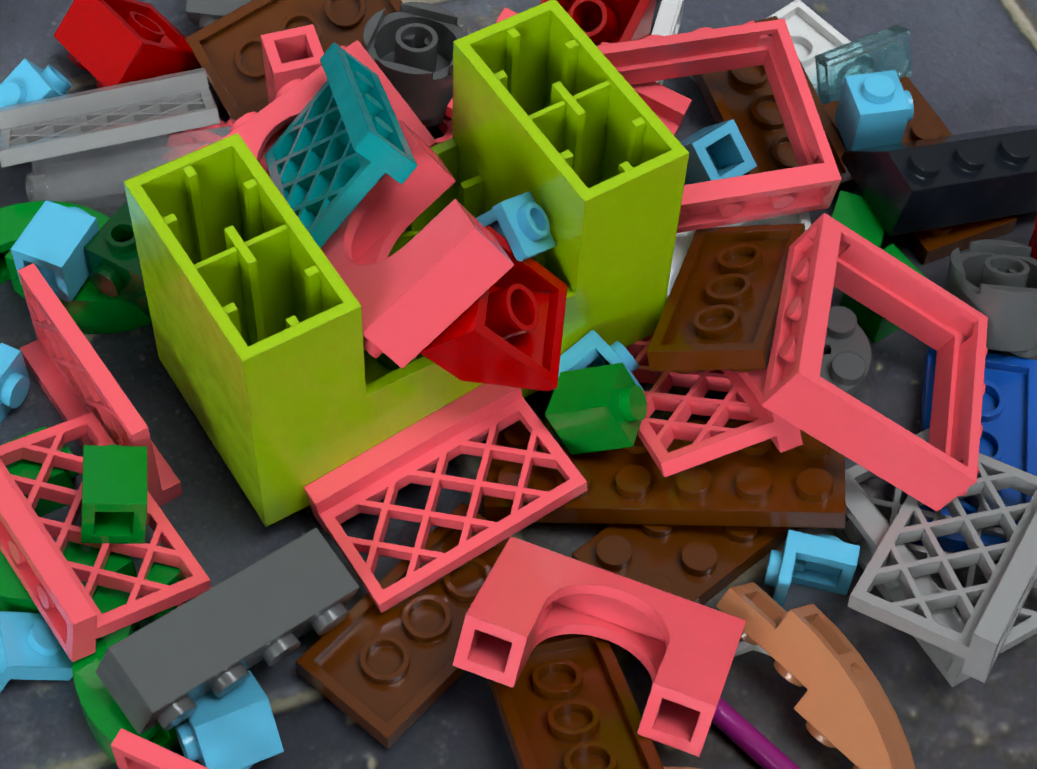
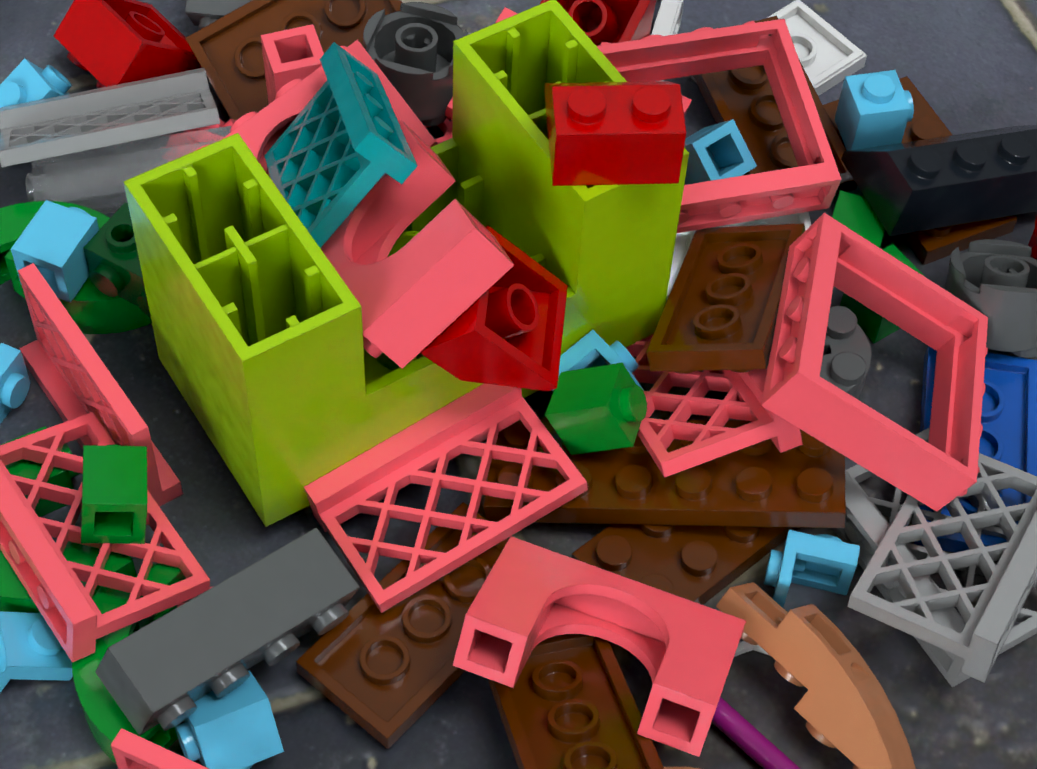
medium azure bracket [476,191,557,262] -> none
clear light blue plate [815,24,912,104] -> none
none -> red slope [545,81,686,186]

